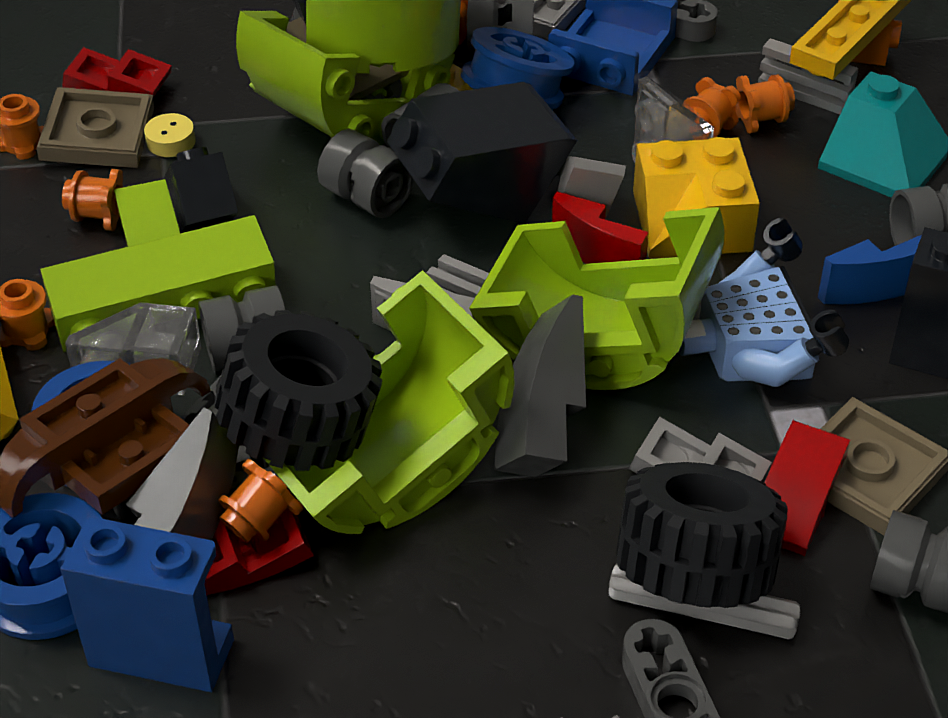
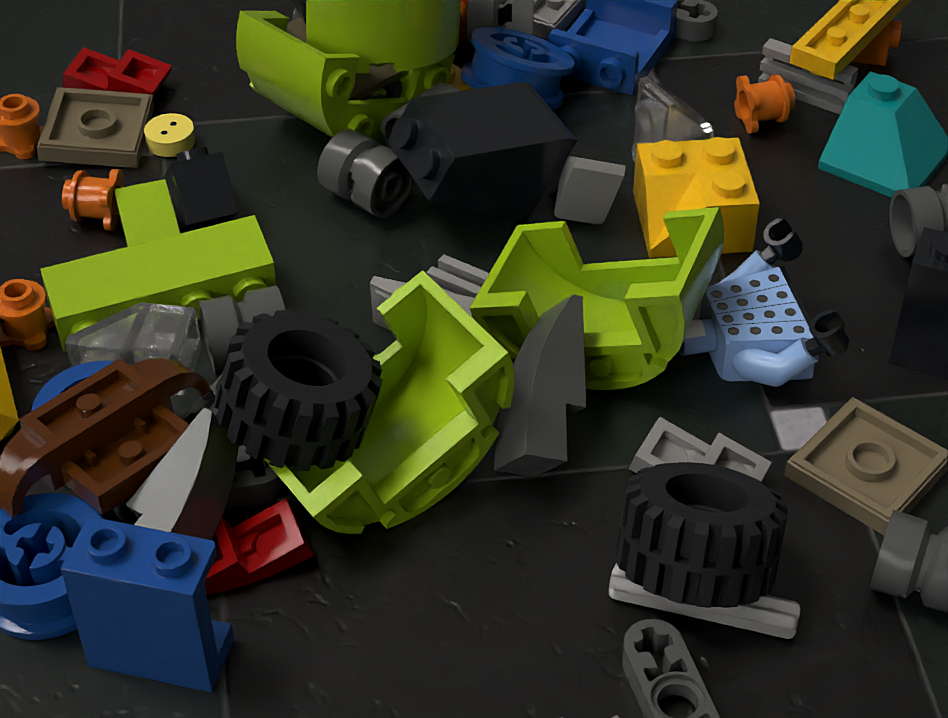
orange brick [218,458,304,543] -> none
red slope [552,191,649,264] -> none
orange brick [678,77,741,140] -> none
red slope [765,420,850,556] -> none
blue slope [818,235,922,304] -> none

